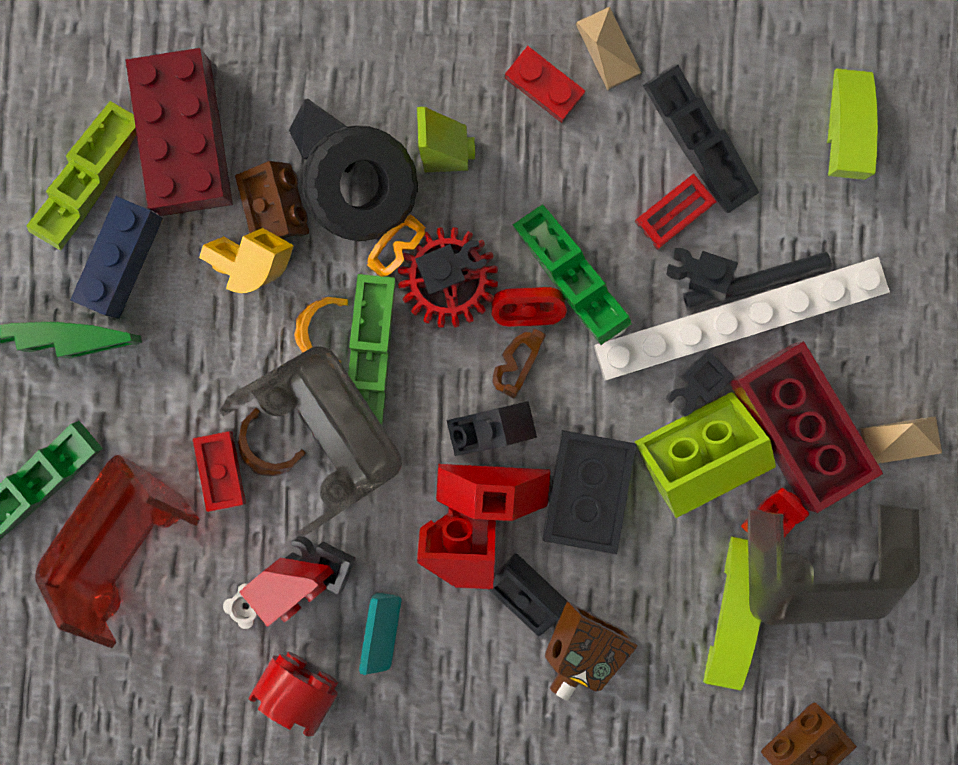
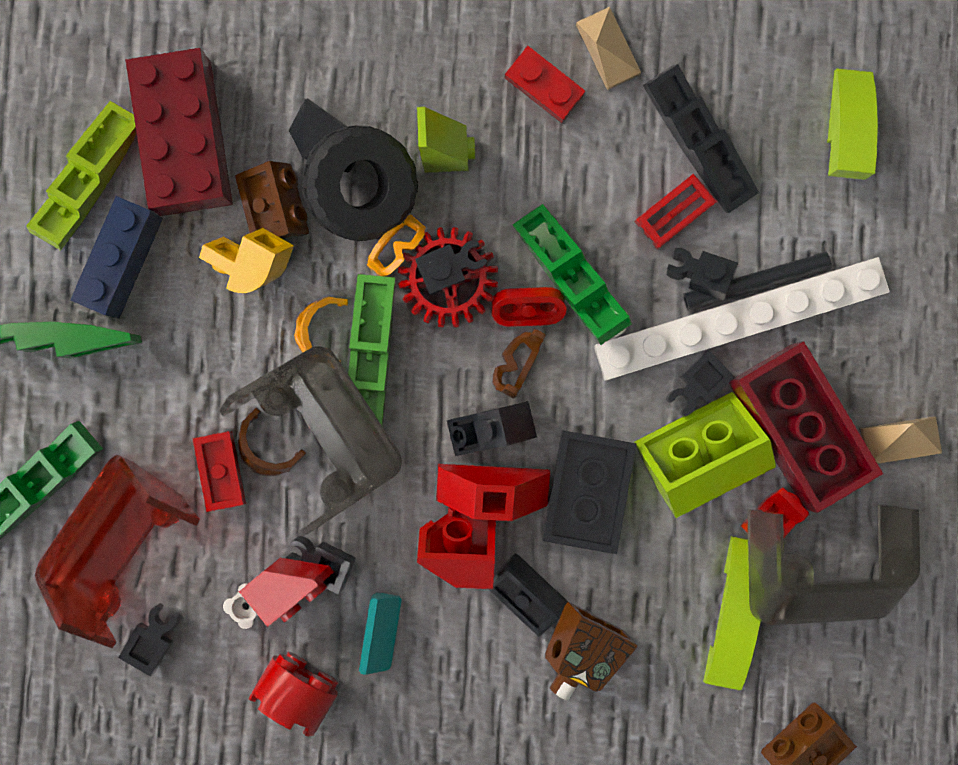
none -> black plate [118,603,181,677]

